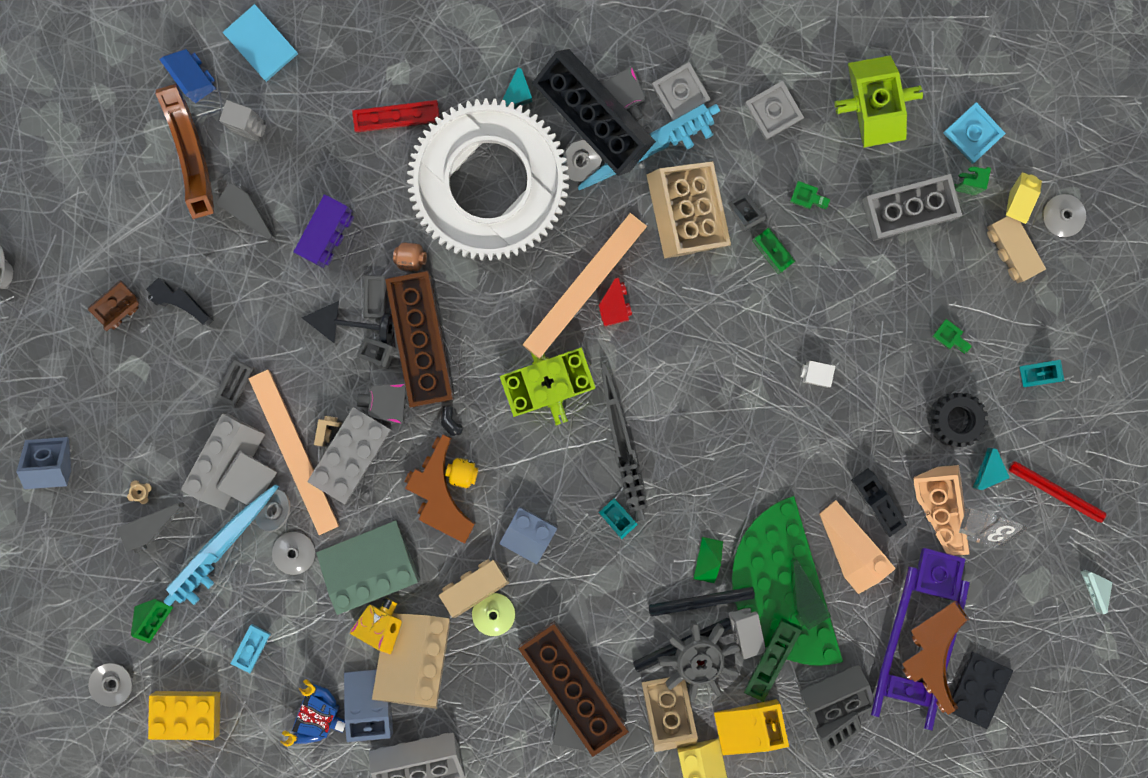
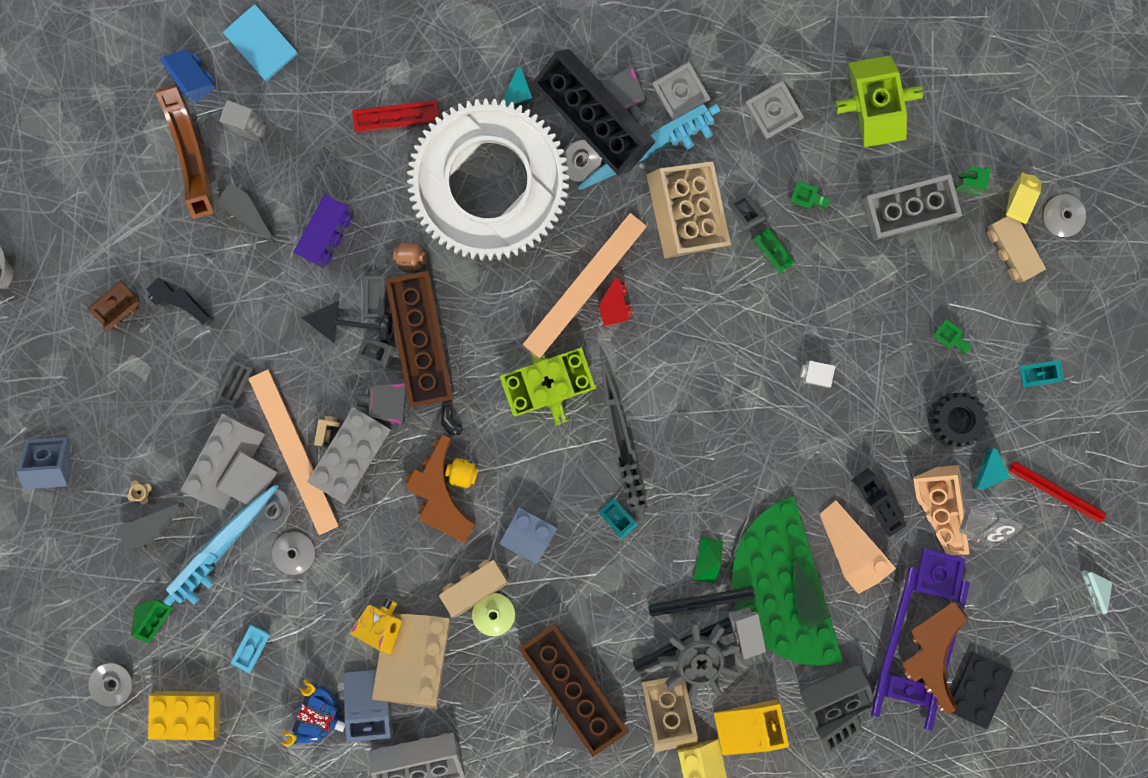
sand green slope [316,520,420,615] -> none
dark green hinge [744,618,802,702] -> none
medium azure plate [943,102,1006,164] -> none

